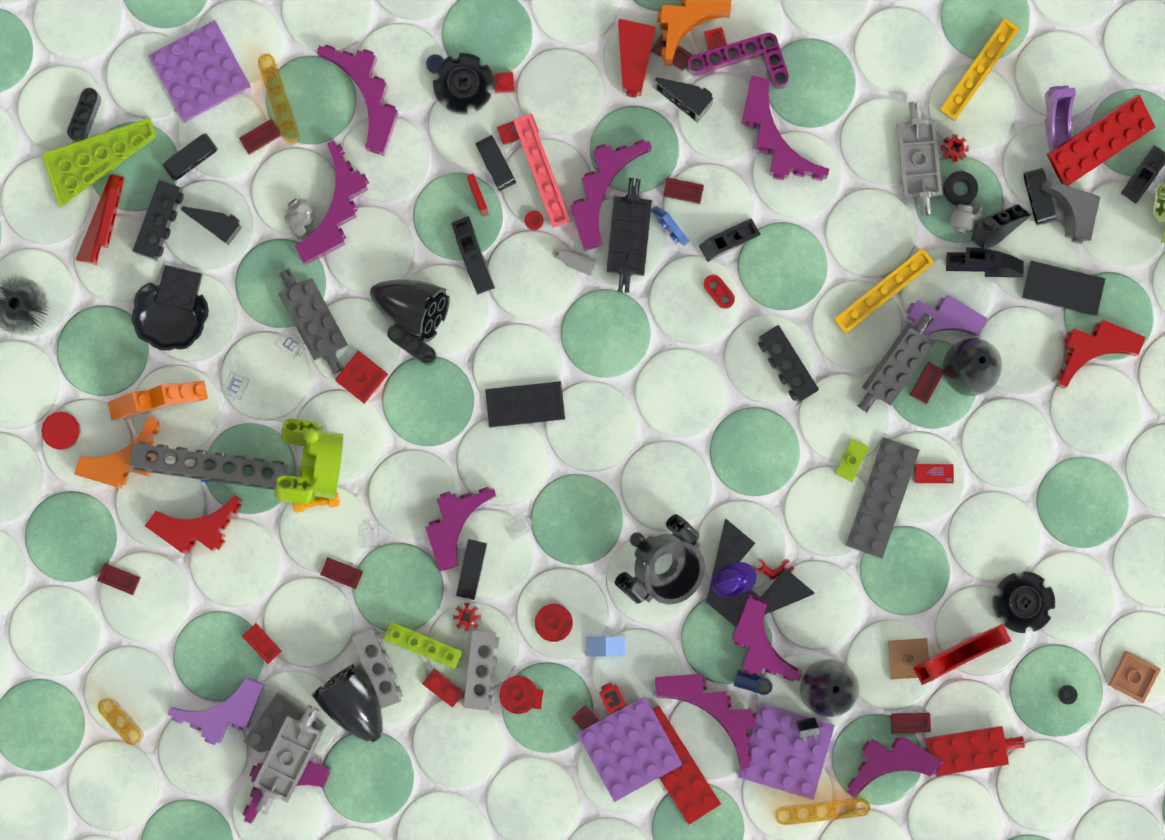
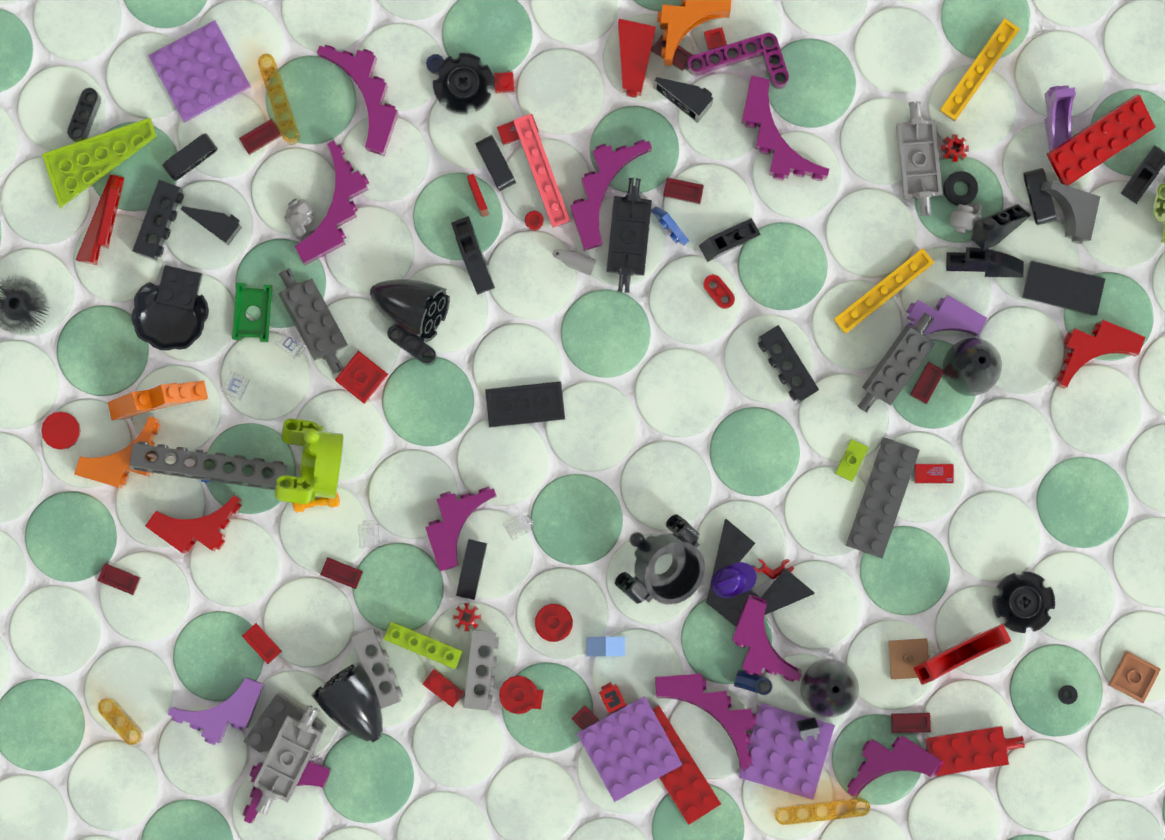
none -> green piece [232,283,272,342]

